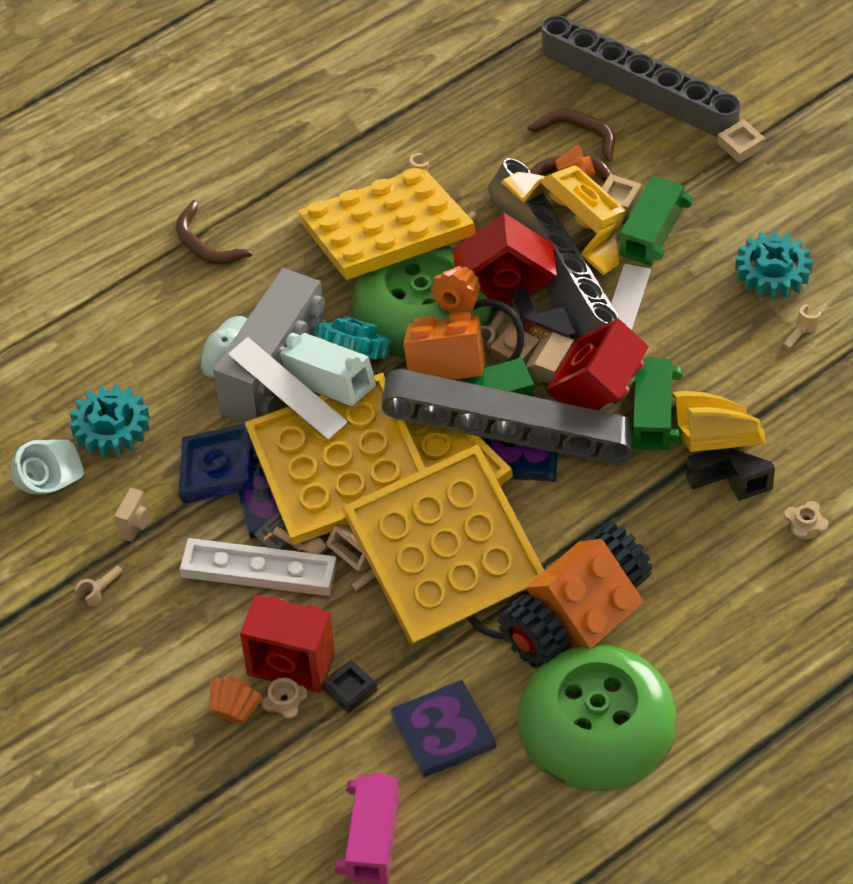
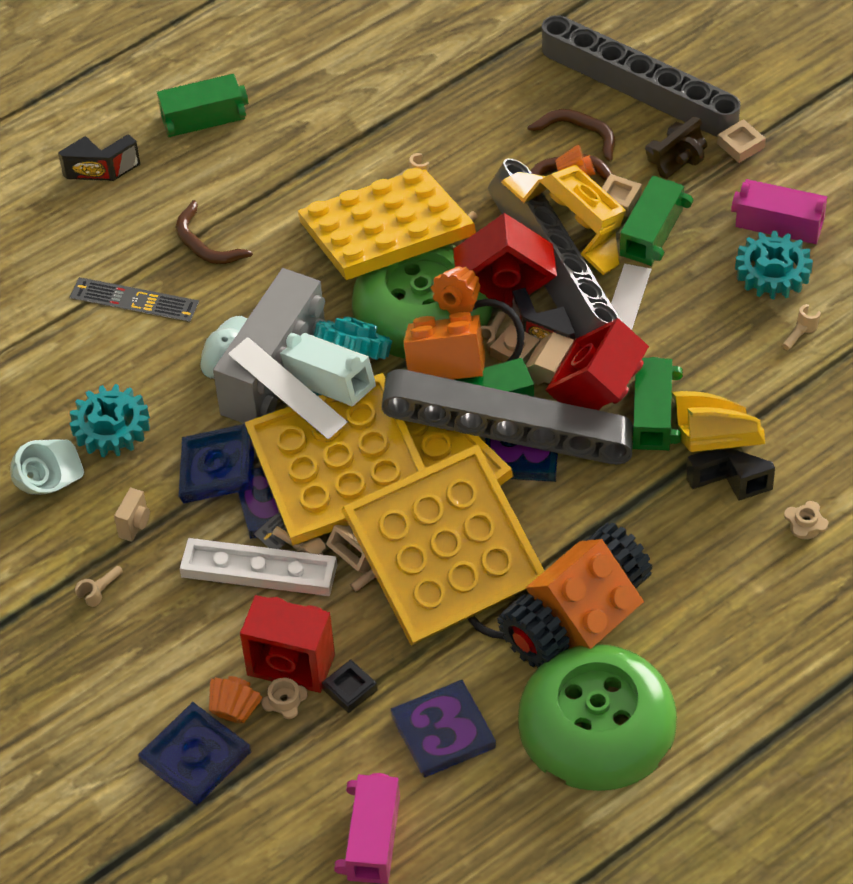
none -> slope [58,134,141,181]
none -> dark grey sticker [69,277,199,322]
none -> clear blue tile [138,702,251,806]
none -> green brick [157,73,249,138]
none -> dark brown hips [645,116,708,179]
none -> dark pink brick [731,179,827,245]

